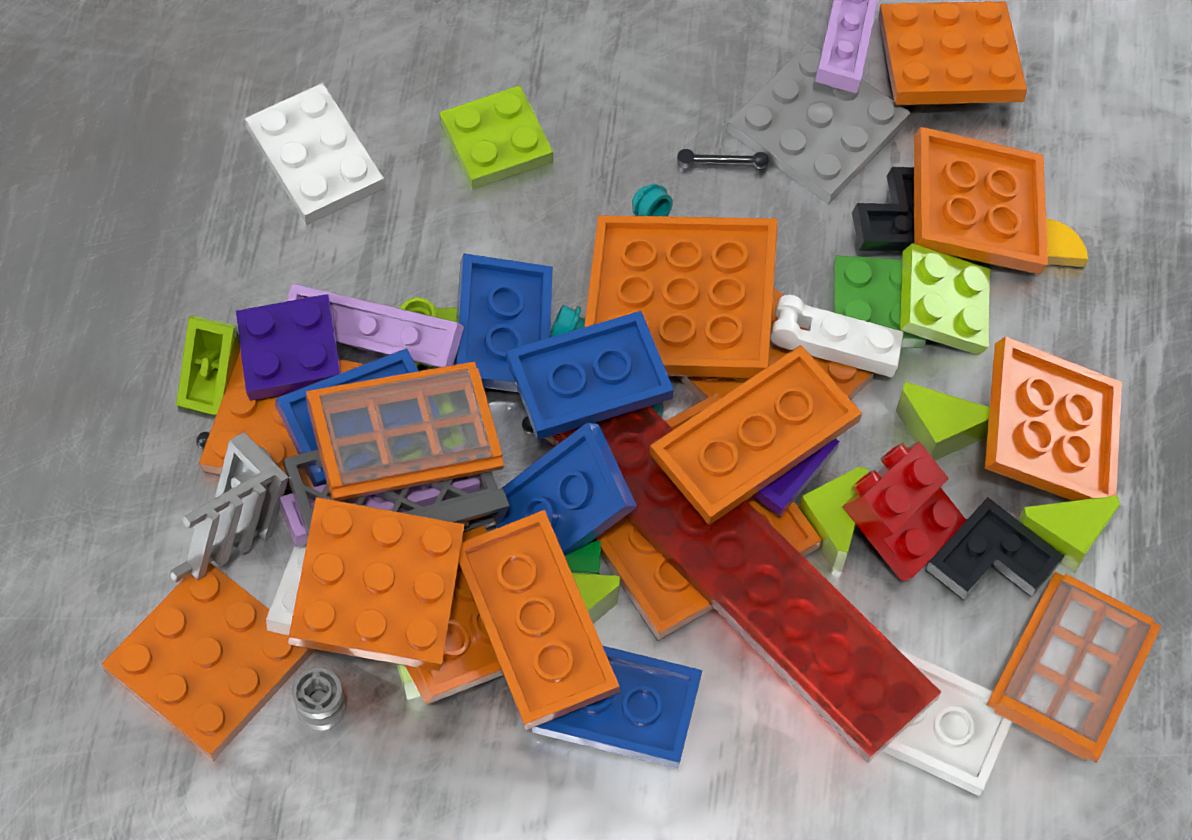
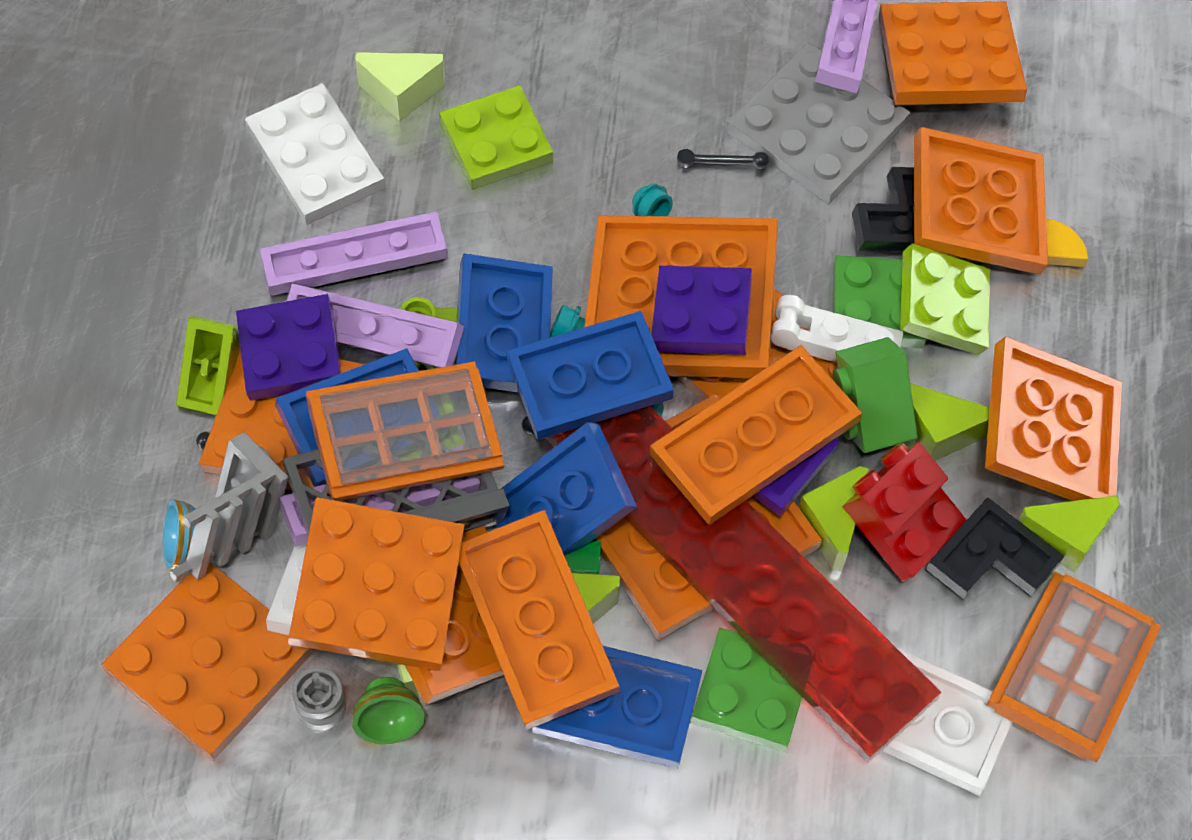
none -> medium azure piece [162,499,195,569]
none -> lavender plate [260,211,448,296]
none -> bright green piece [352,677,425,745]
none -> yellowish green slope [355,52,445,122]
none -> dark purple plate [651,265,752,355]
none -> bright green plate [690,628,814,752]
none -> bright green brick [833,337,918,453]

